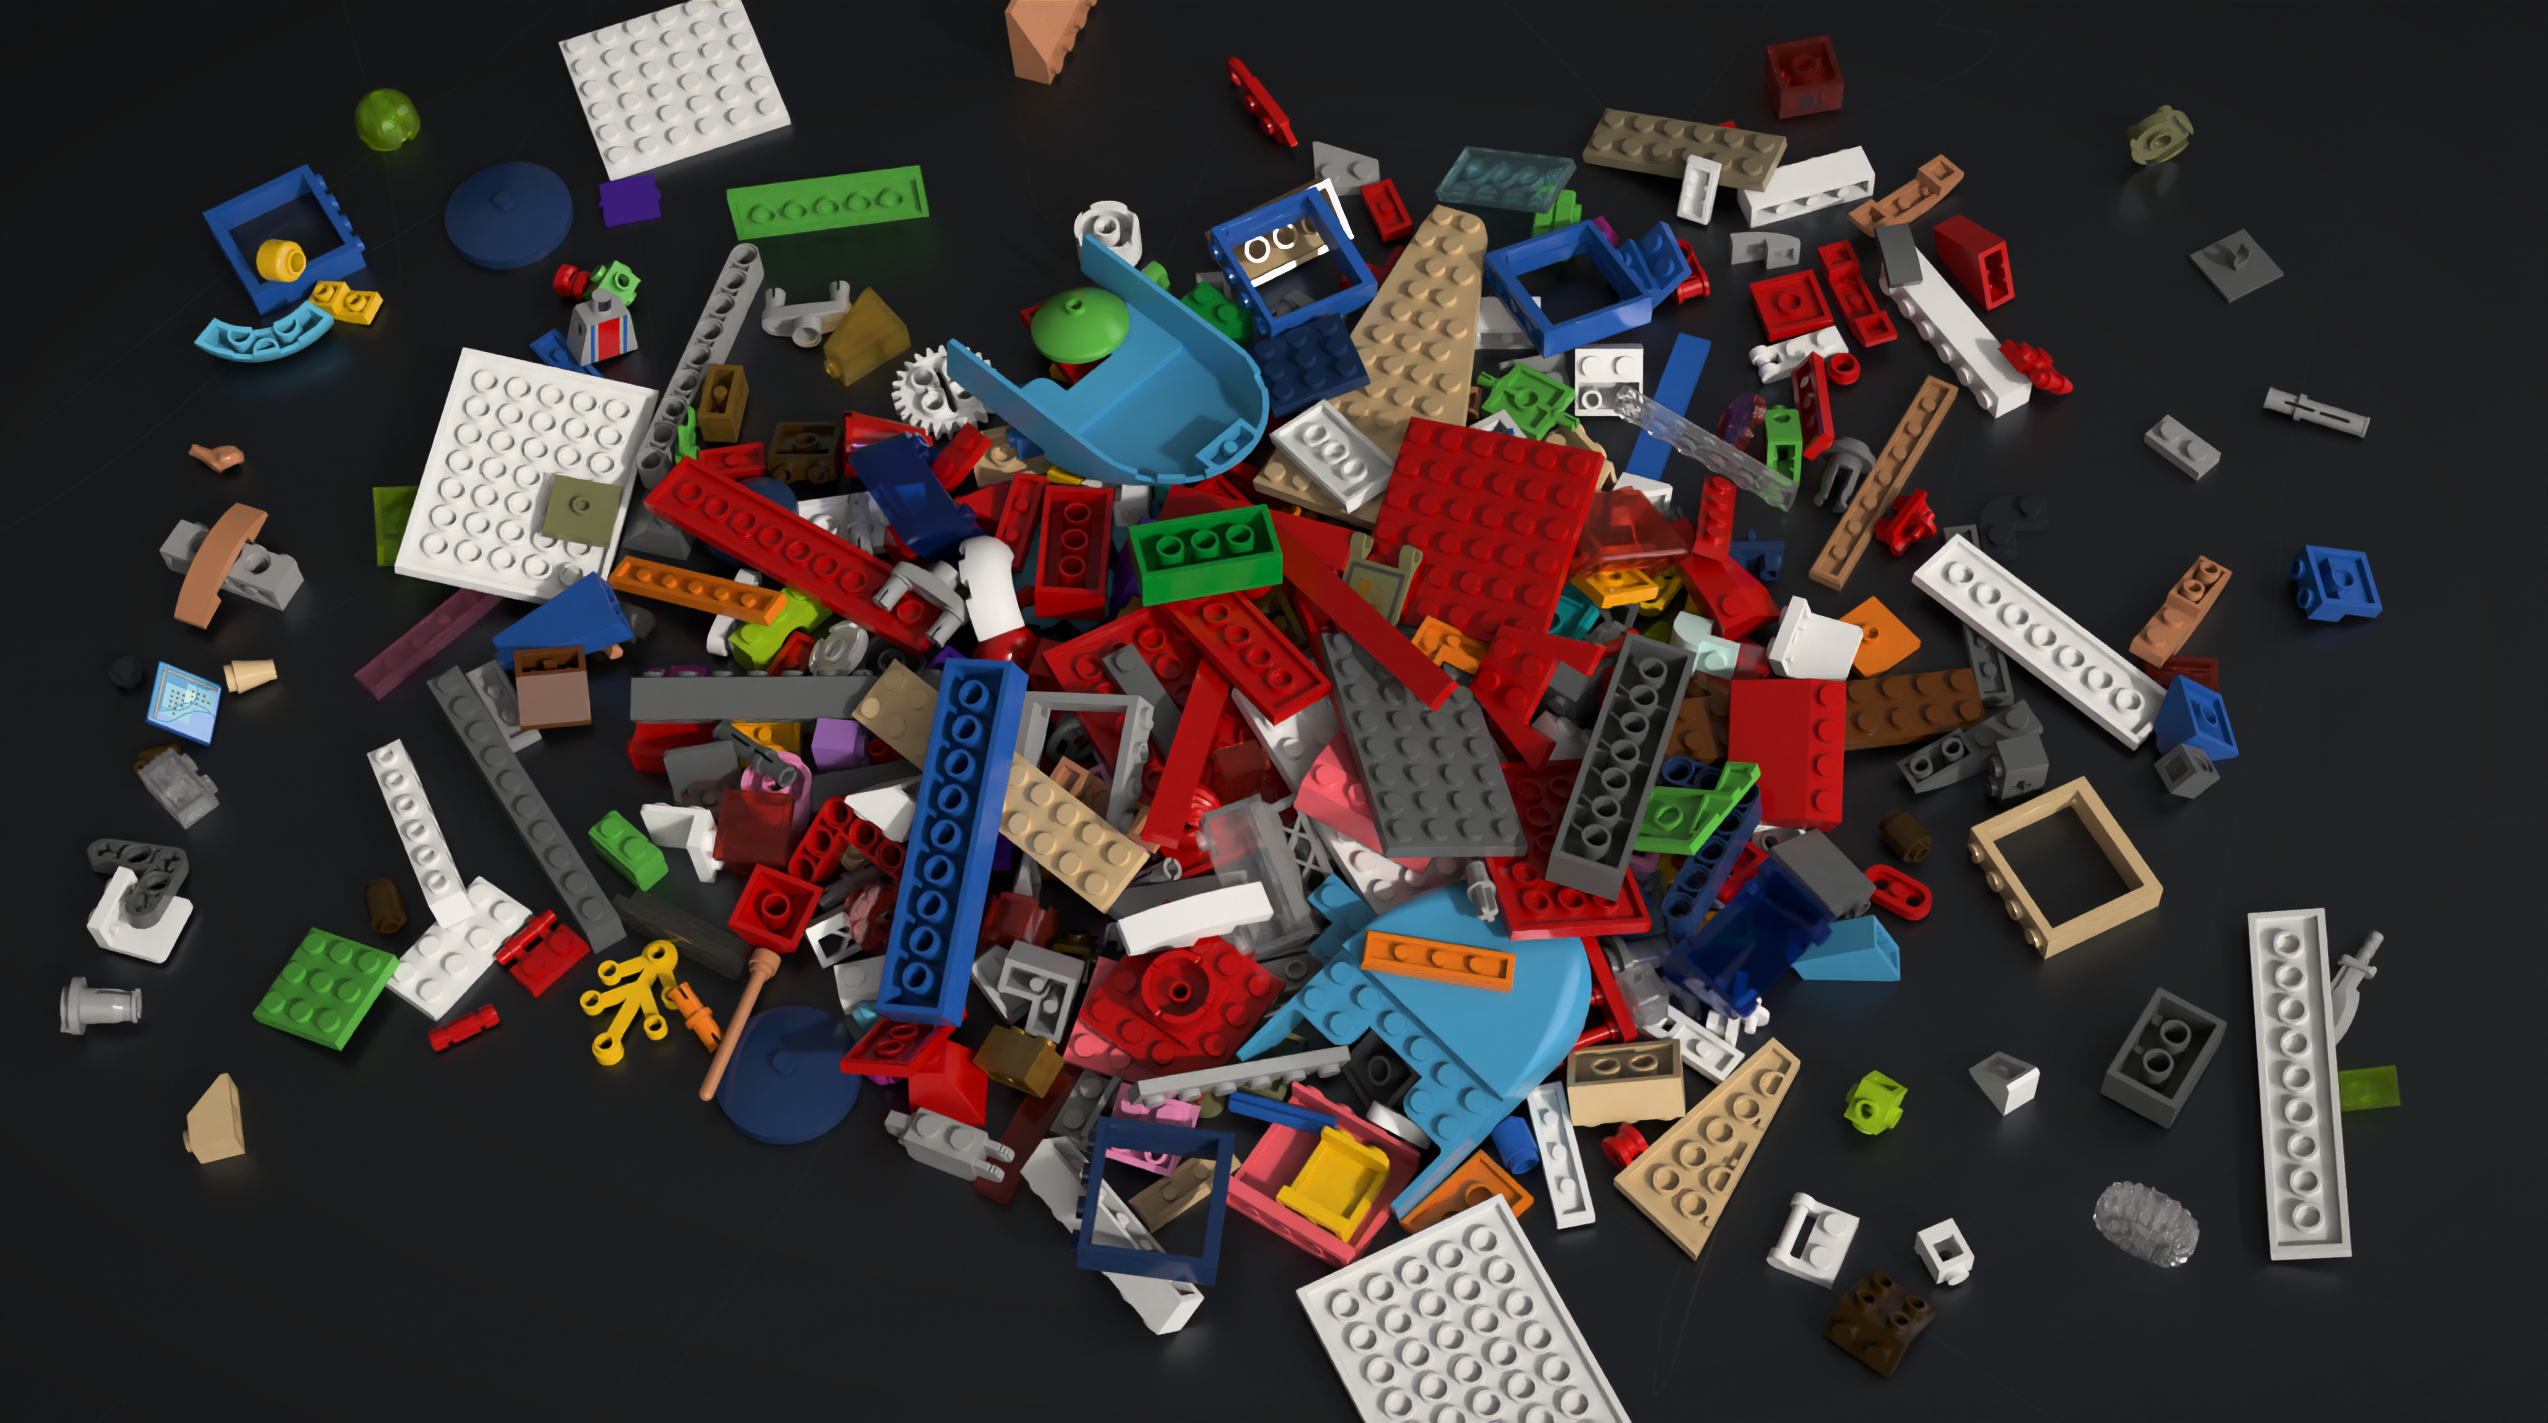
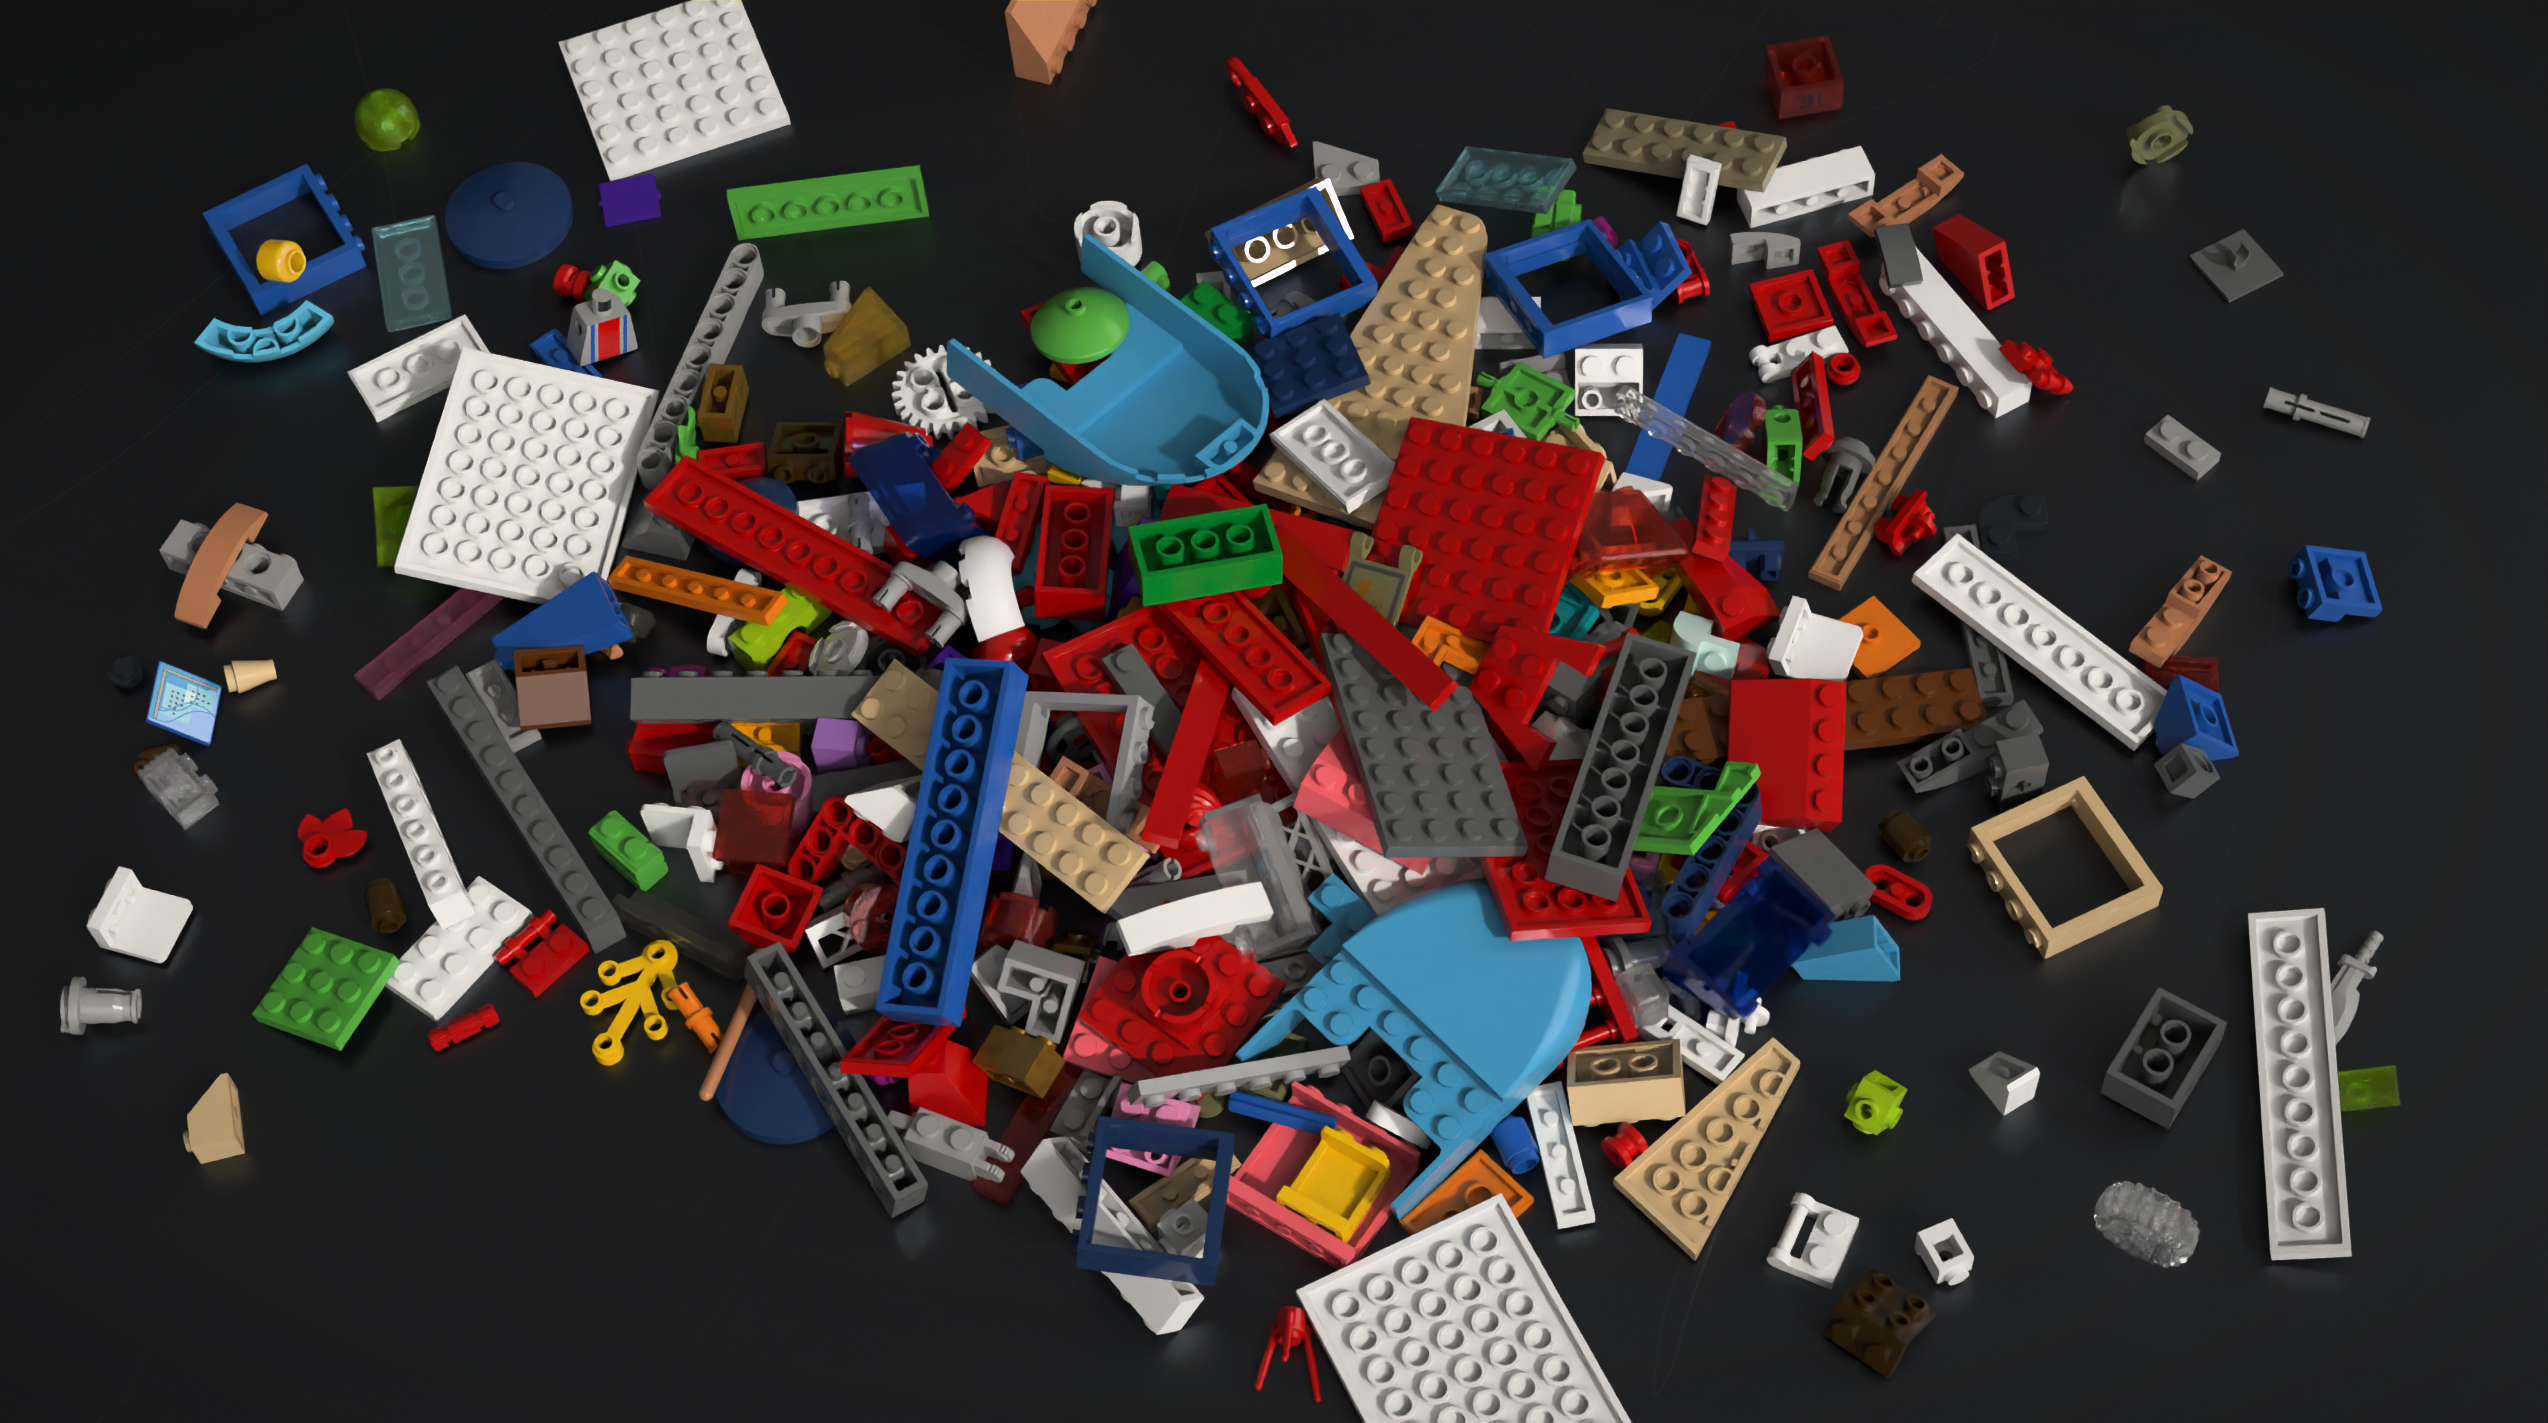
dark grey beam [87,839,189,929] -> none
nougat animal [188,444,244,473] -> none
yellow slope [308,280,383,325] -> none
olive plate [542,474,623,549] -> none
medium azure plate [851,1000,883,1034] -> none
orange tile [1361,930,1516,993] -> none
light grey axle [1464,861,1499,922] -> none
none -> red plate [298,808,368,868]
none -> white tile [348,314,490,422]
none -> clear light blue tile [371,215,453,333]
none -> dark grey brick [744,941,928,1218]
none -> white brick [1157,1198,1208,1258]
none -> red plant [1254,1306,1321,1403]

